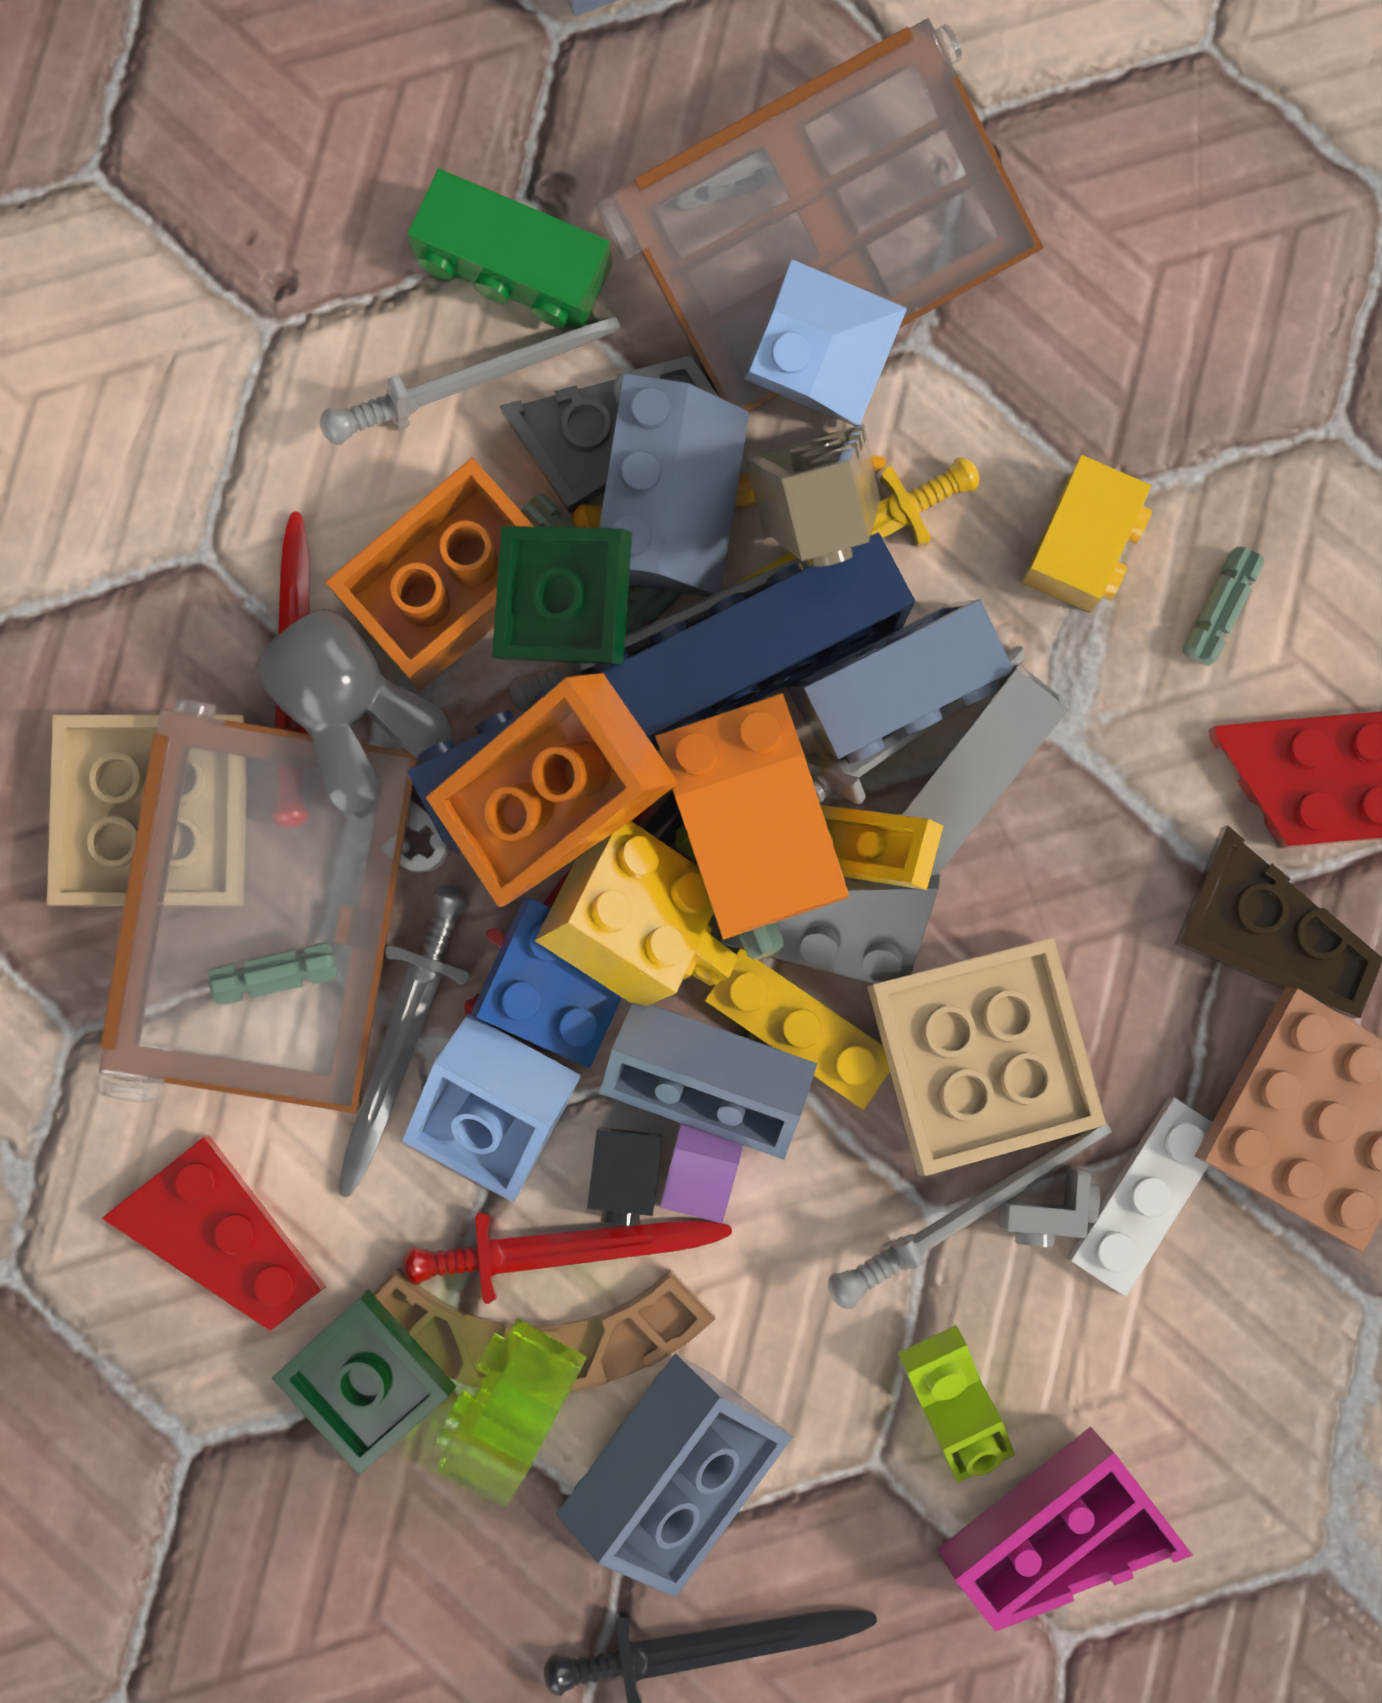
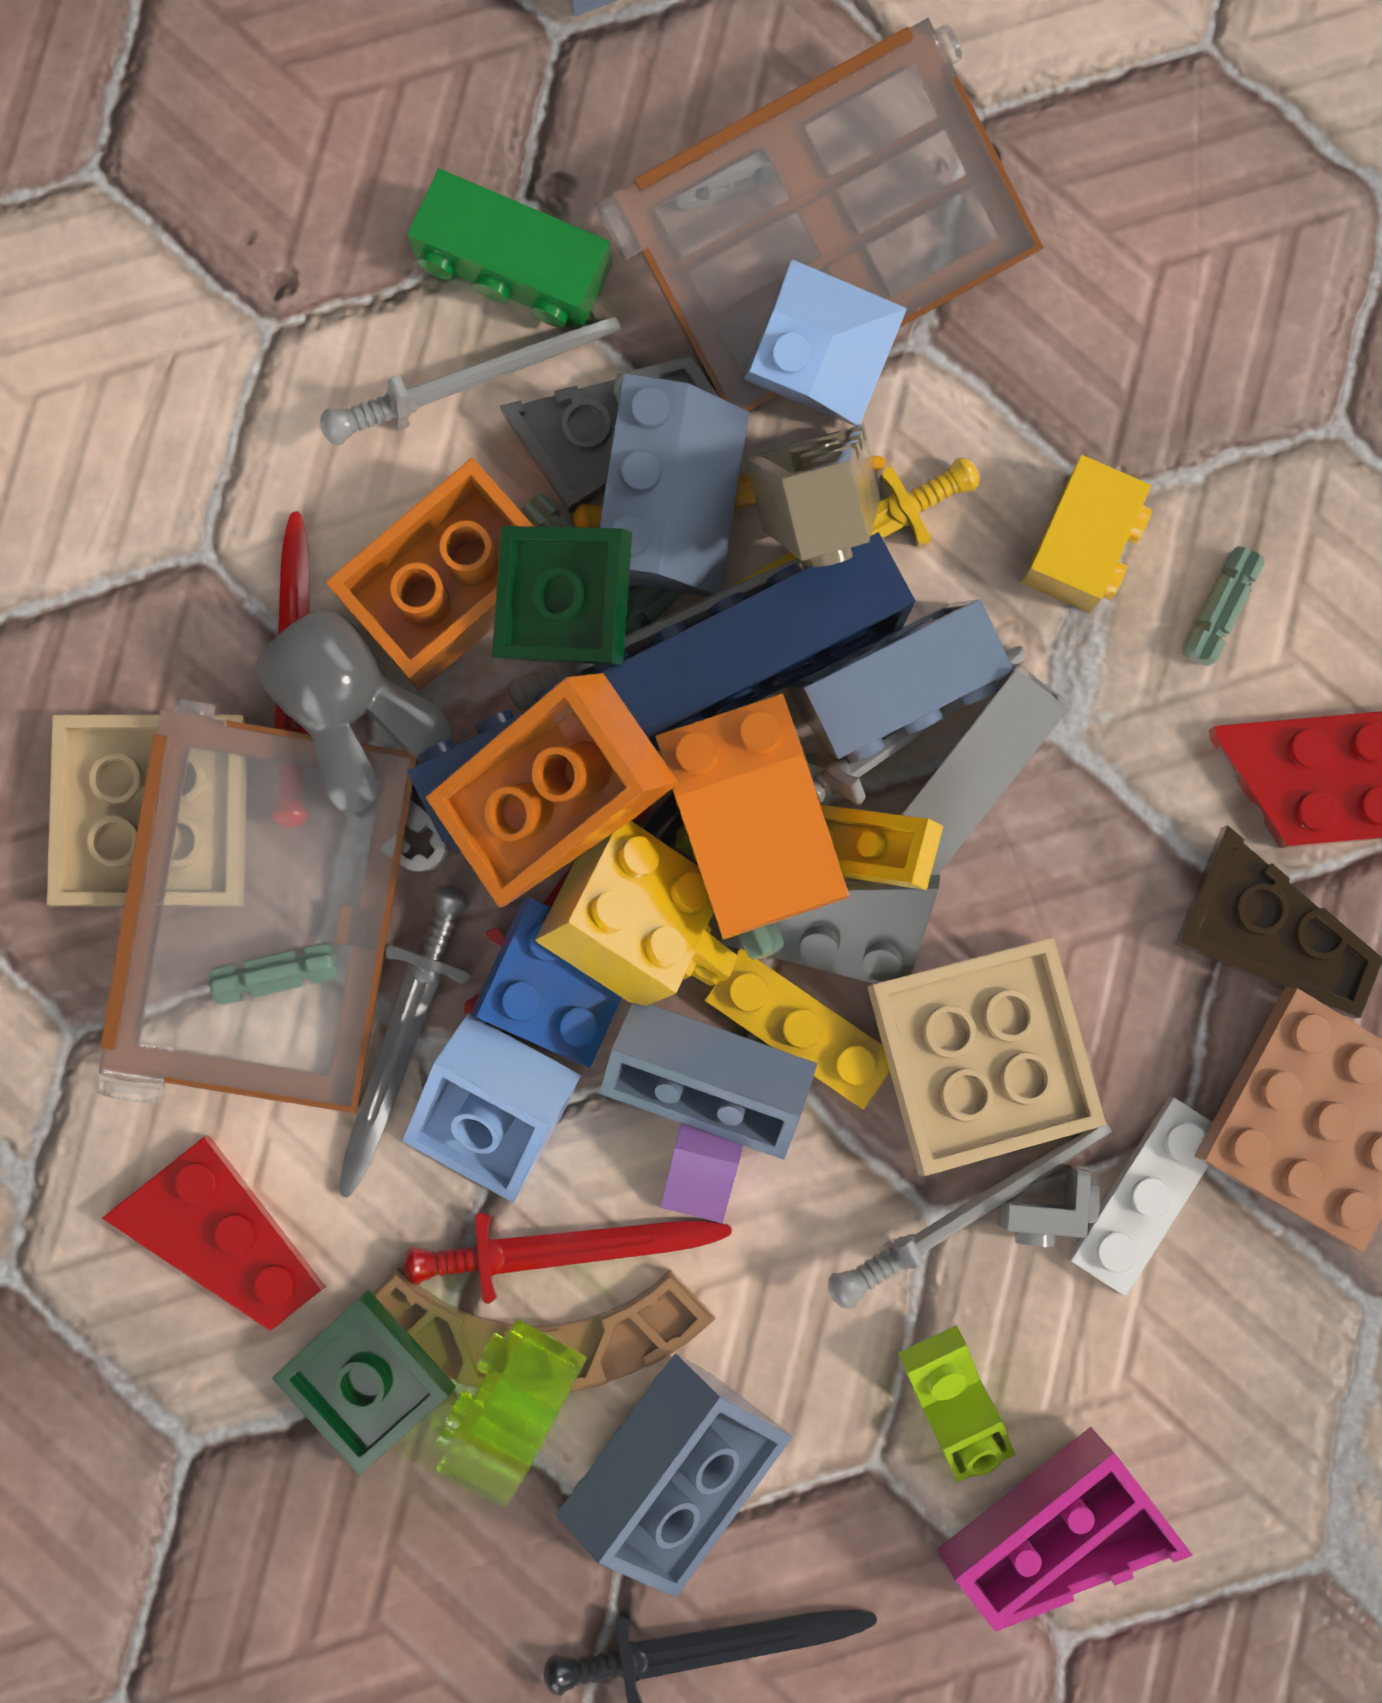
black brick [587,1127,663,1226] -> none

